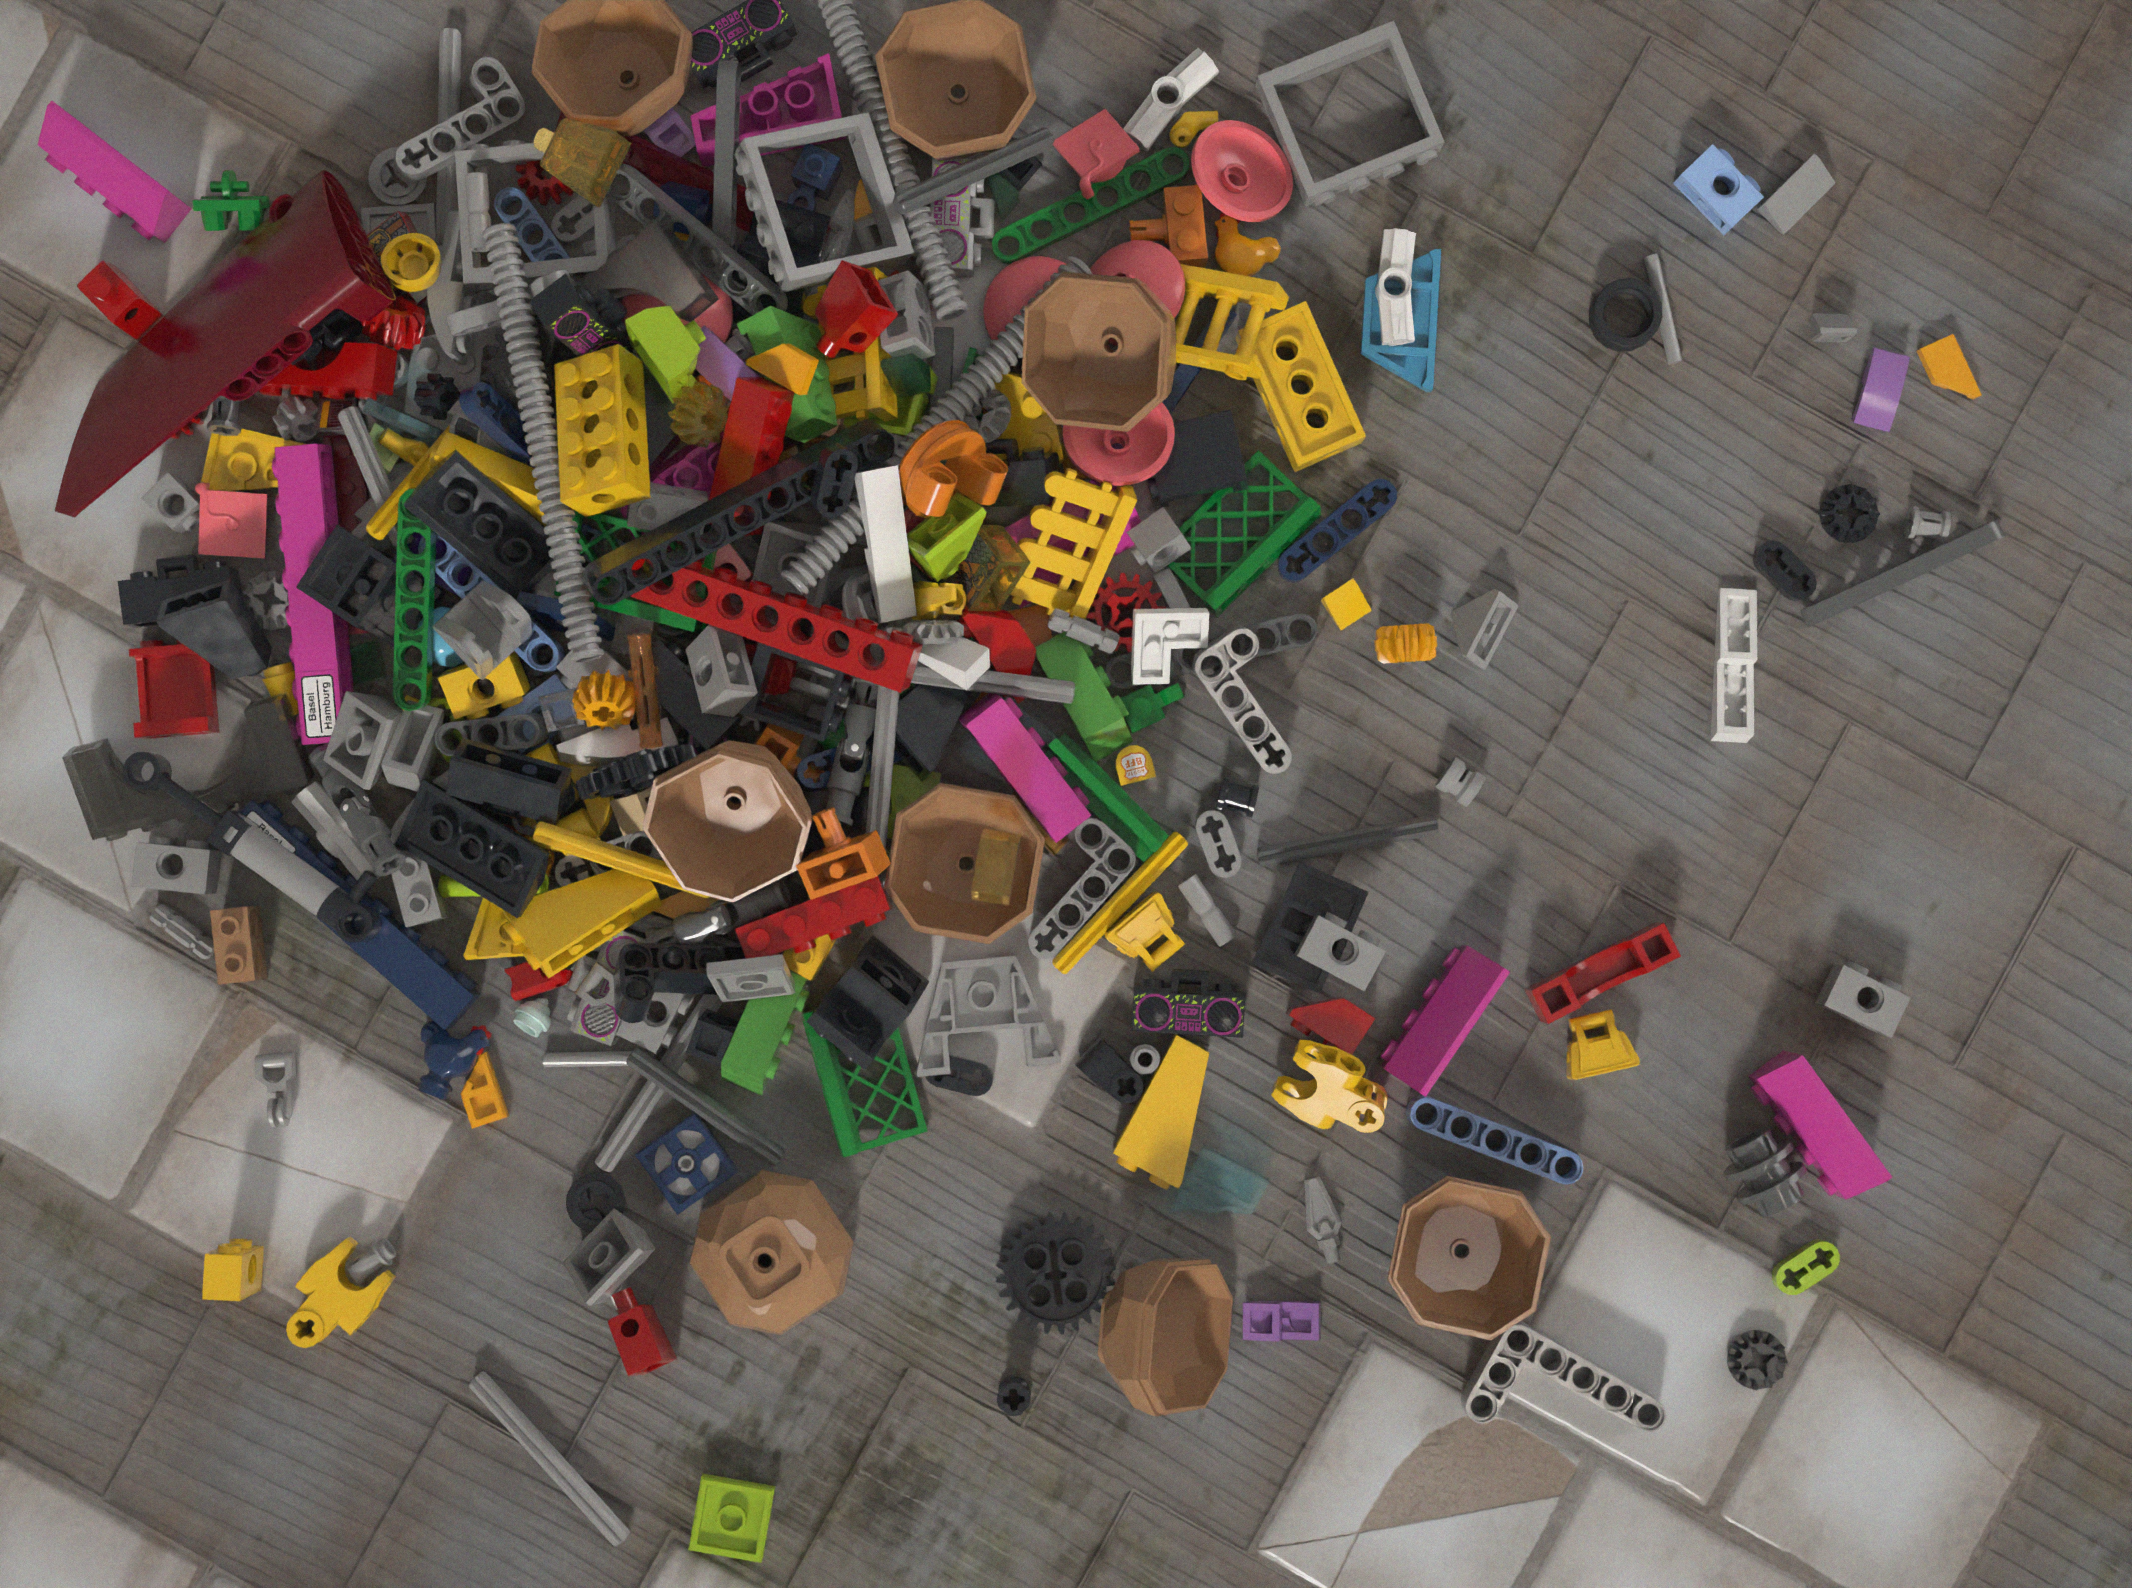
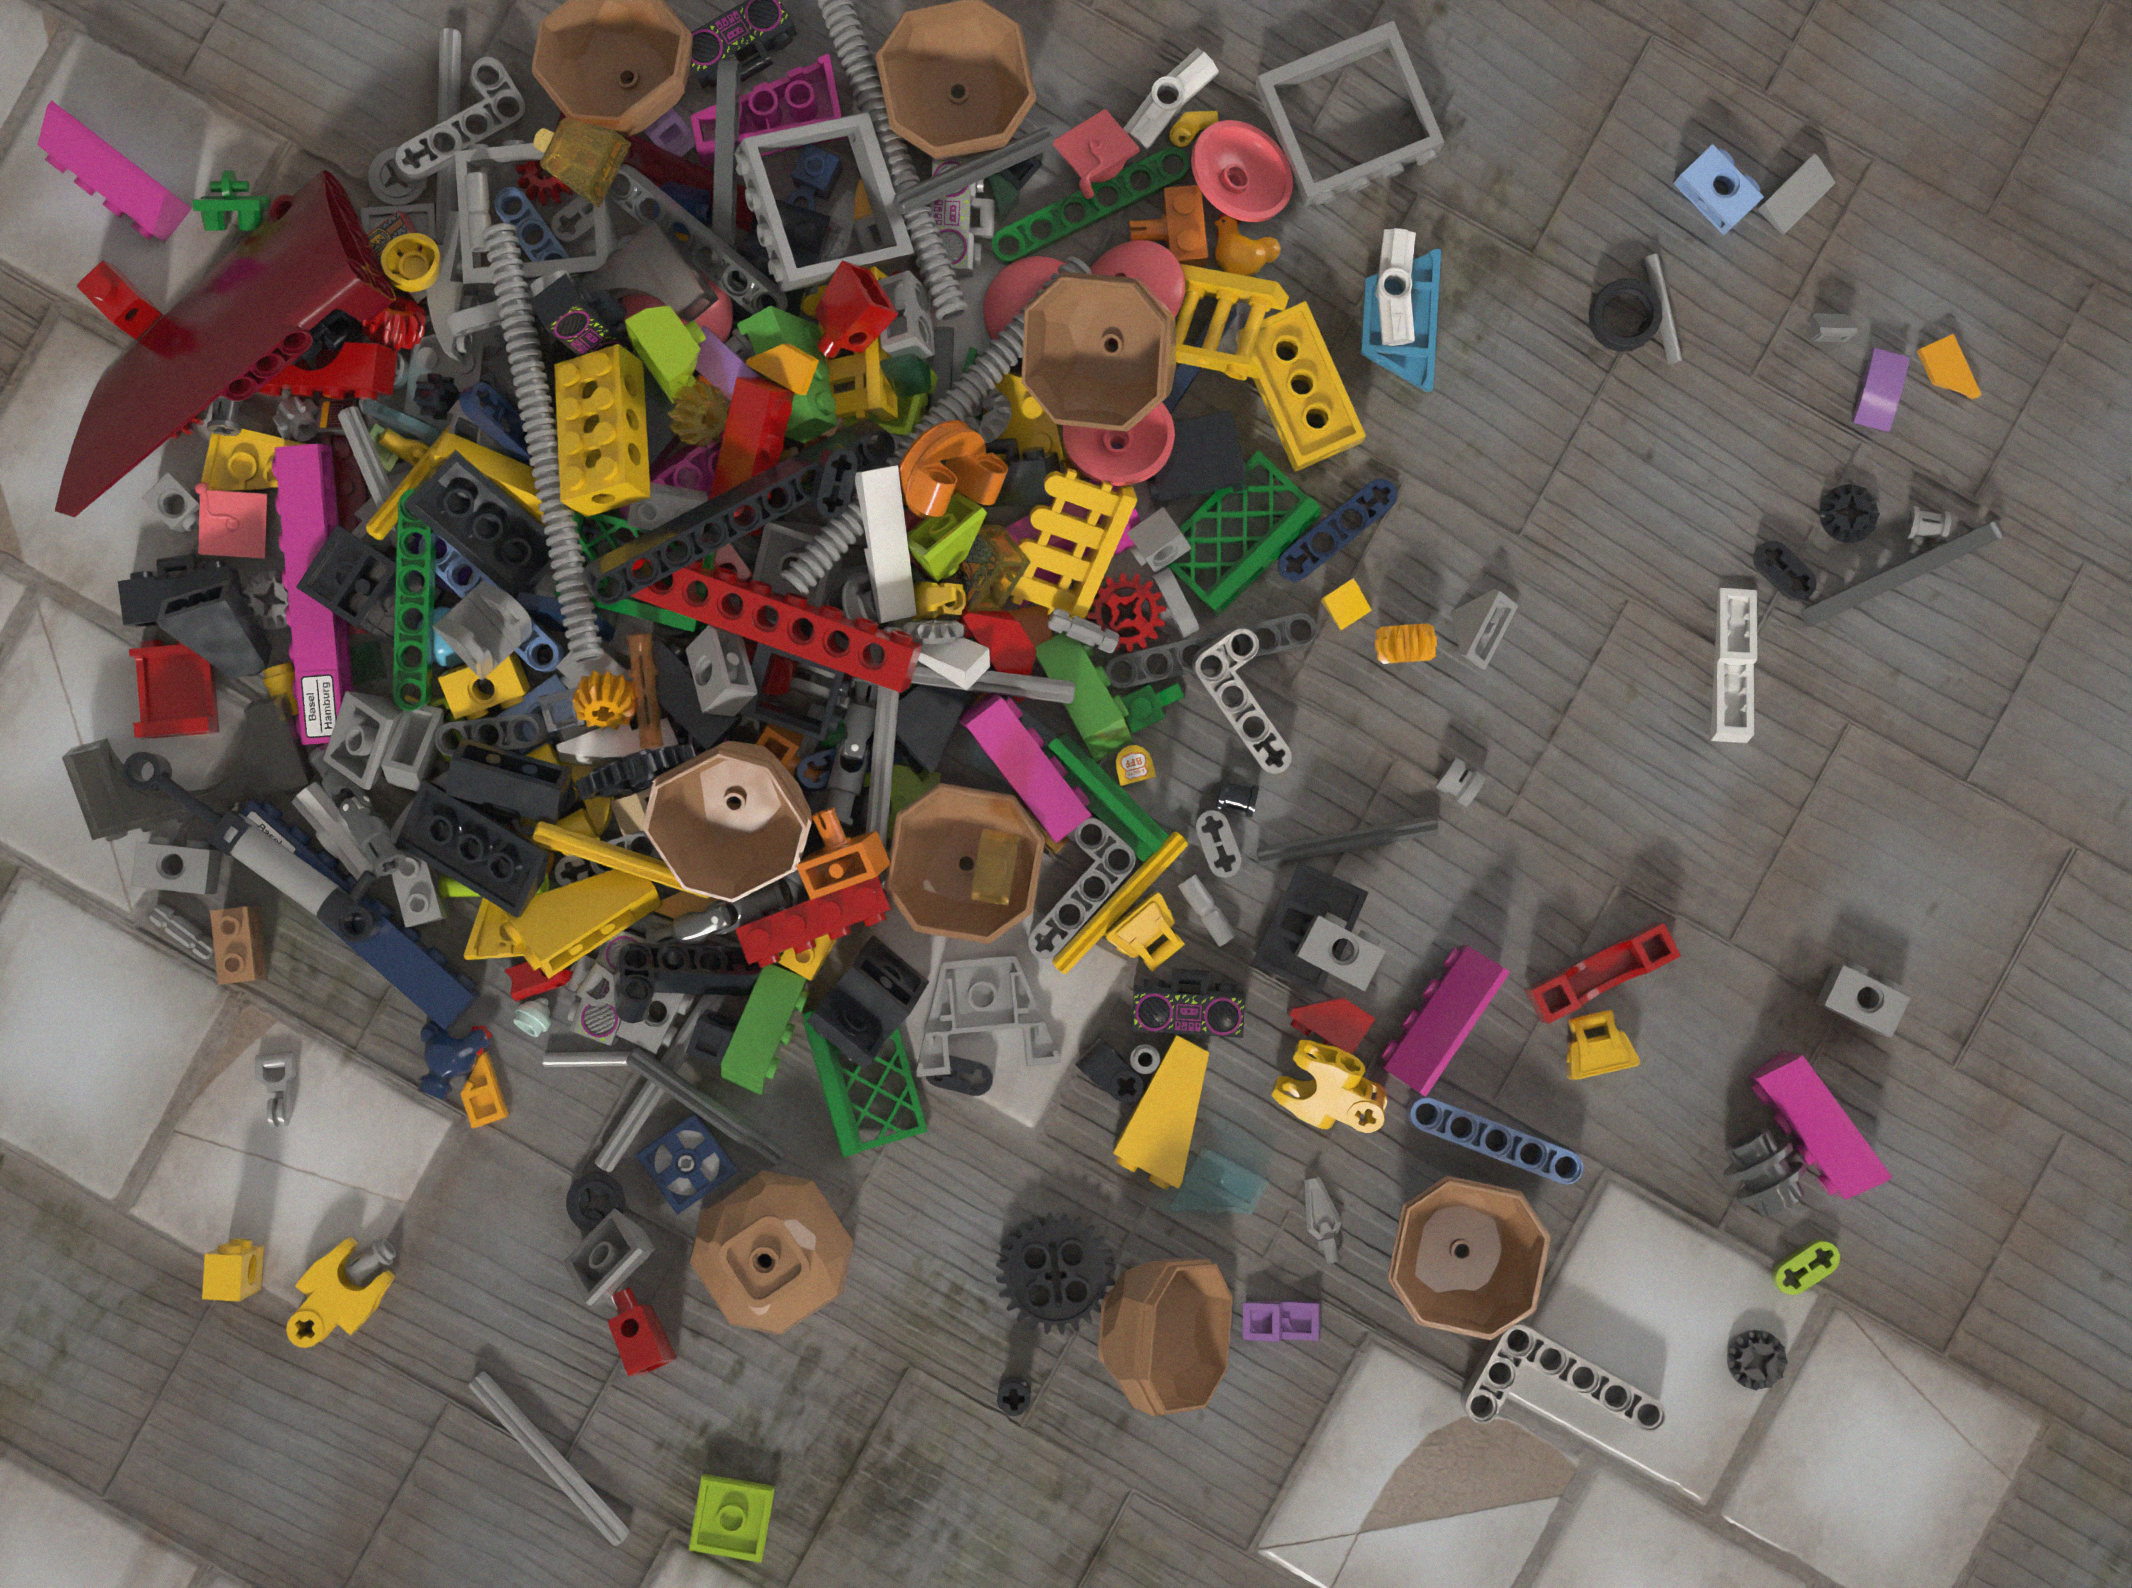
light grey tile [707,954,795,1002] -> none
white plate [1131,608,1209,684] -> none

